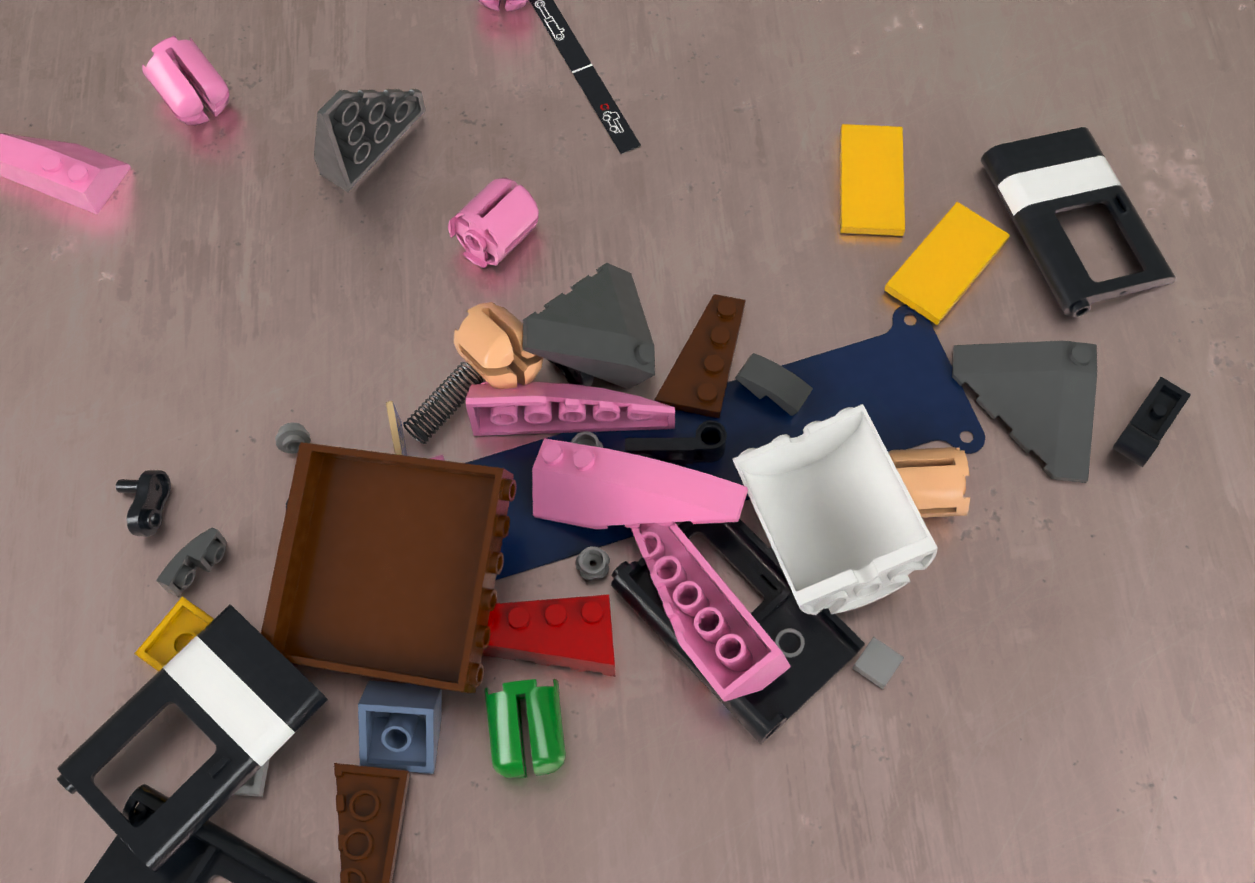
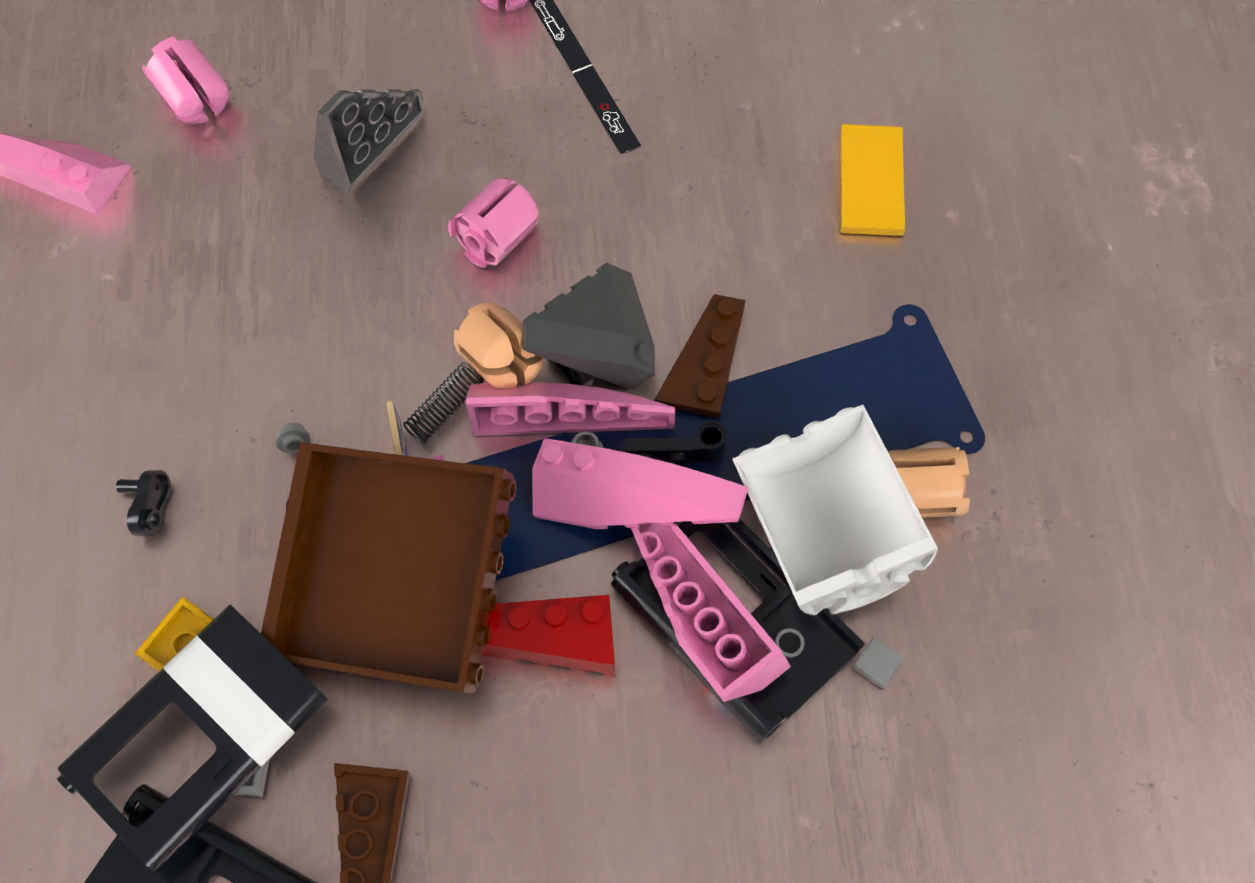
dark grey slope [156,527,228,597] -> none
sand blue slope [358,681,442,774] -> none
green cylinder [484,679,566,779] -> none
light grey plate [575,547,610,580] -> none
dark grey slope [735,353,813,416] -> none
yellow tile [884,202,1010,325] -> none
dark grey slope [952,341,1097,483] -> none
black piece [981,127,1176,317] -> none
black plate [1112,377,1191,467] -> none

